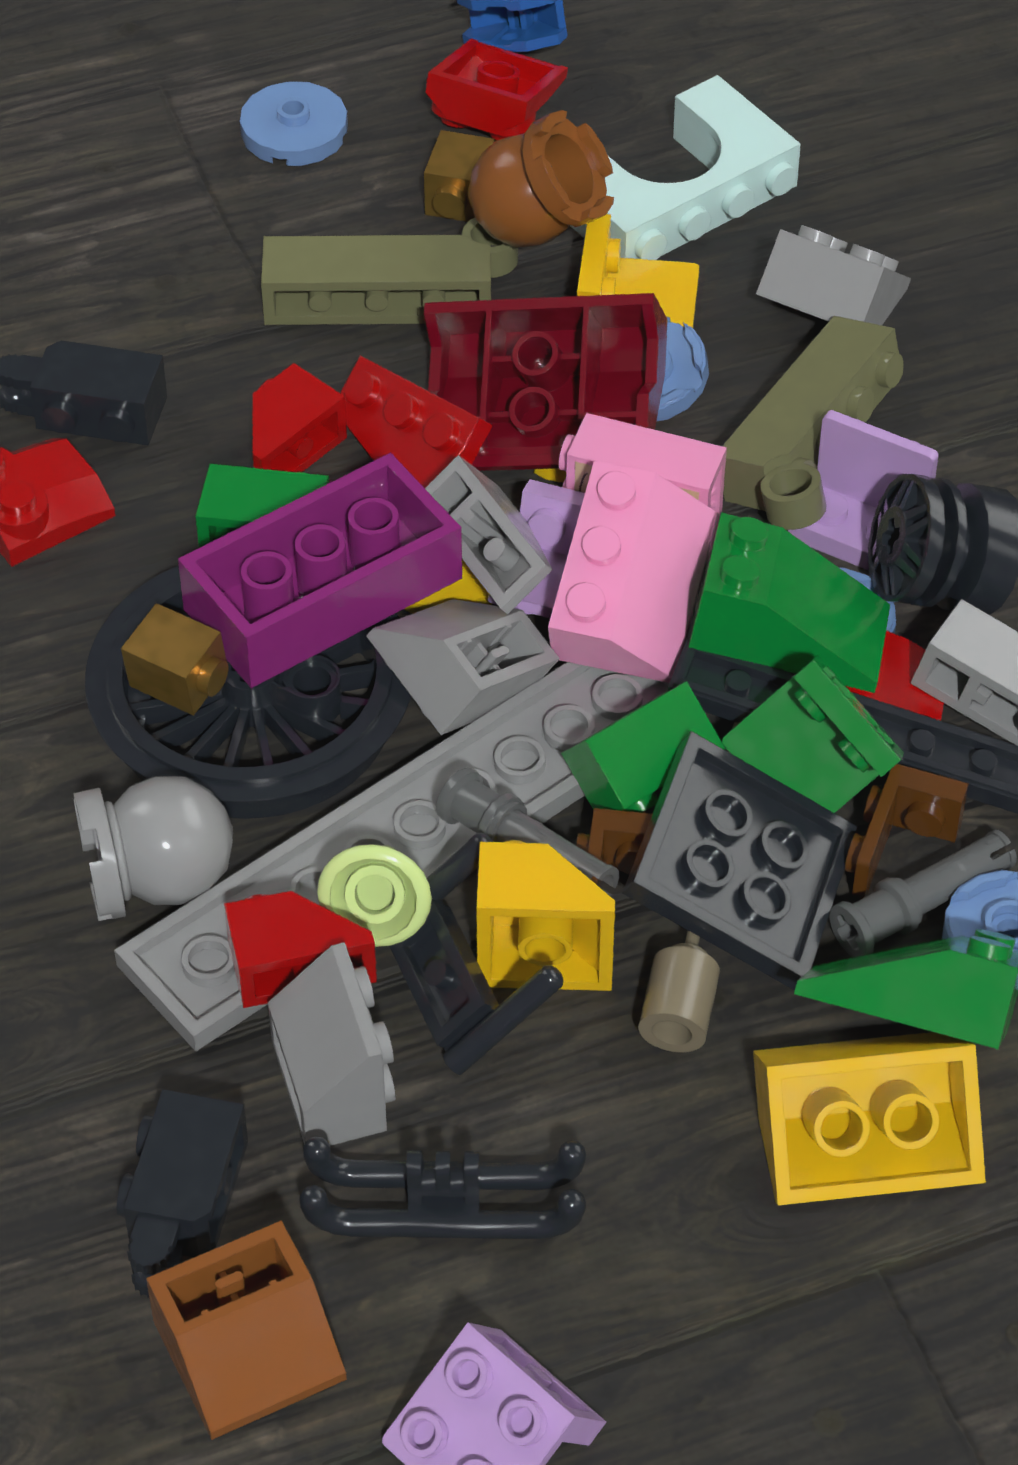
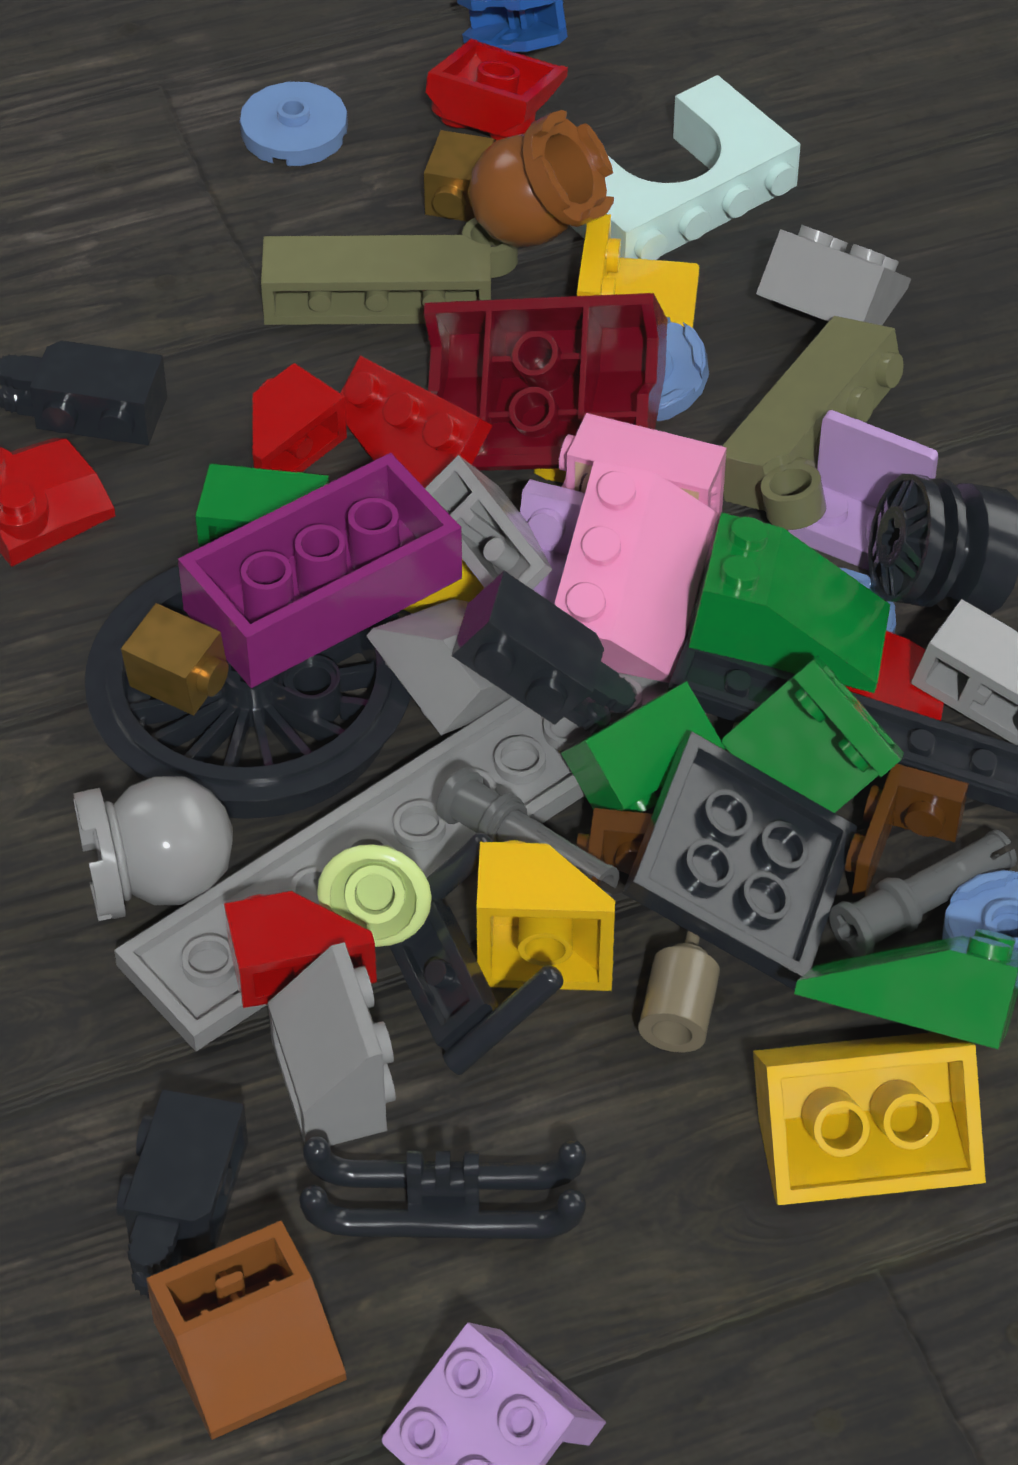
none -> black hinge [452,570,636,734]

